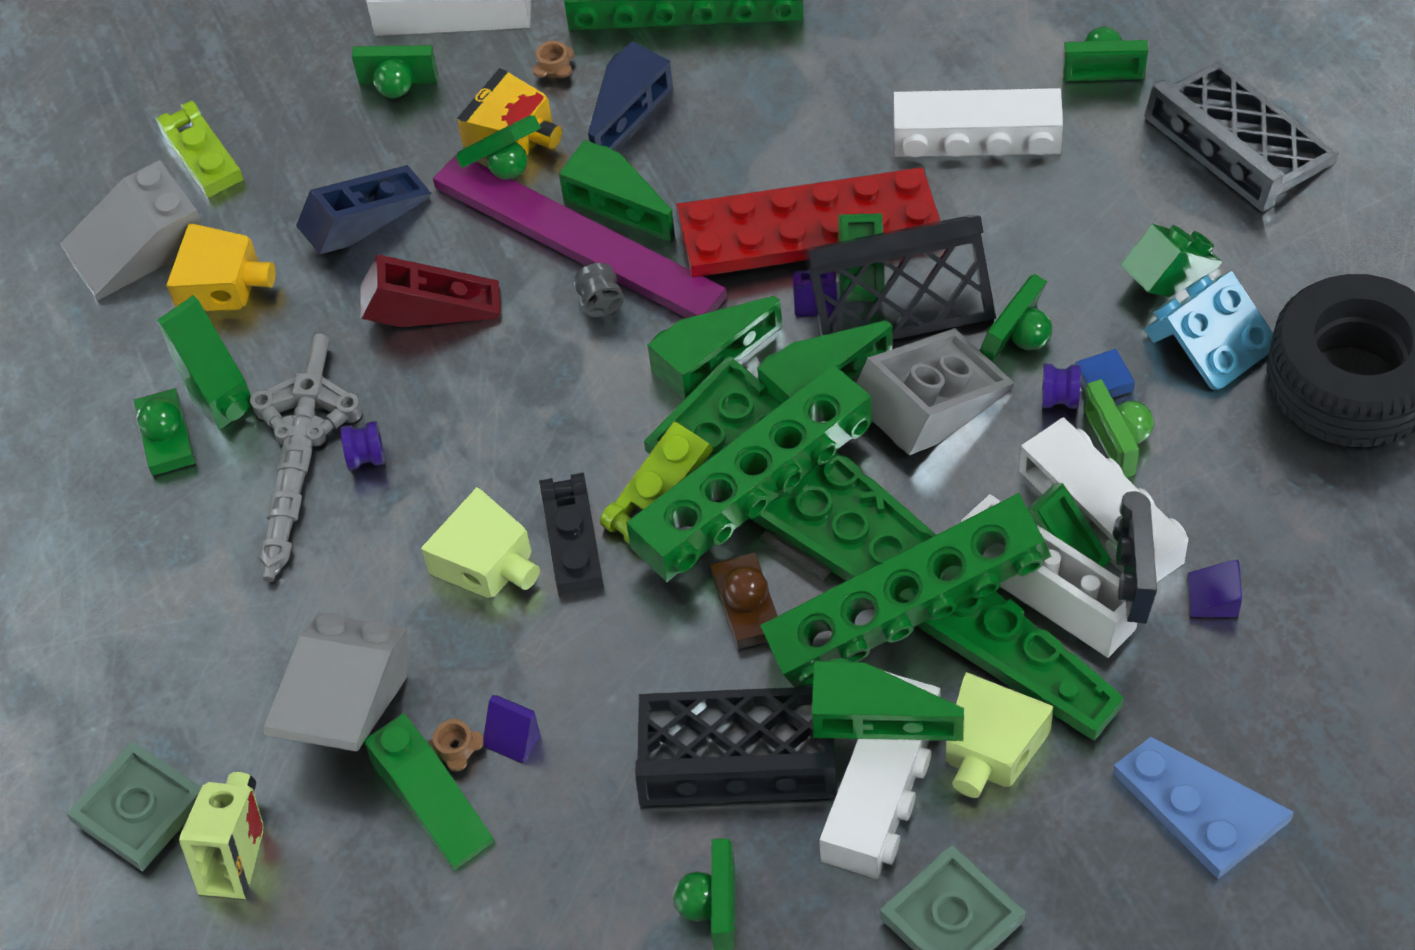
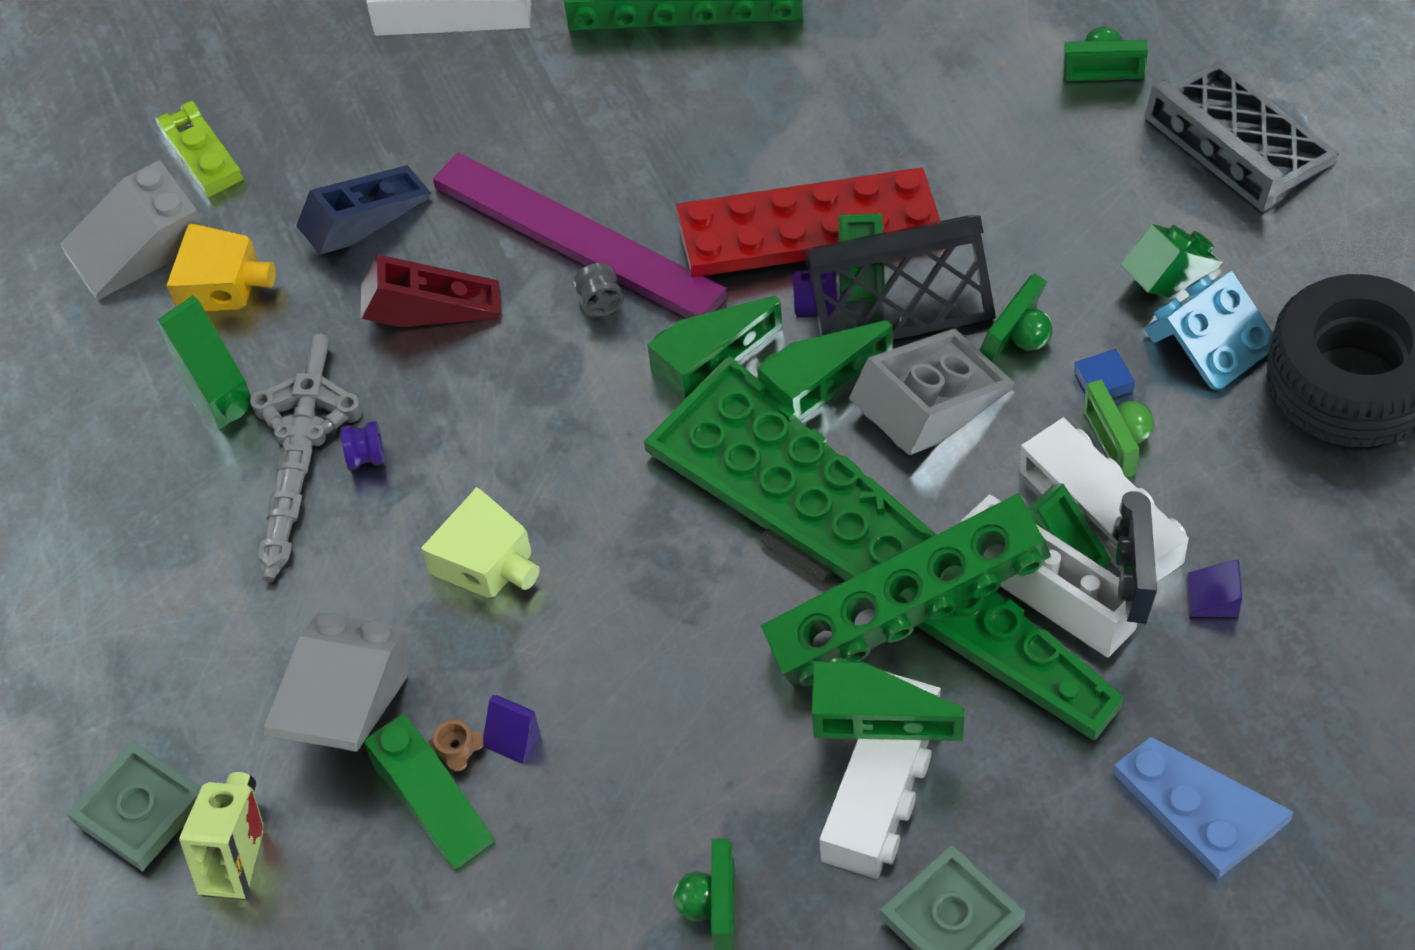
green tile [133,388,195,476] -> none
green tile [351,45,438,99] -> none
green tile [455,115,541,180] -> none
yellow torso [457,68,562,155] -> none
medium nougat plate [532,41,574,78] -> none
black plate [539,472,604,595] -> none
green slope [559,140,675,242] -> none
dark blue slope [588,41,673,149] -> none
lime plate [600,421,714,545] -> none
green brick [626,365,872,582] -> none
black fence [635,686,836,806] -> none
reddish brown tile [710,552,778,650] -> none
white brick [894,88,1063,157] -> none
yellowish green torso [946,672,1053,798] -> none
dark purple wheel [1042,363,1081,410] -> none

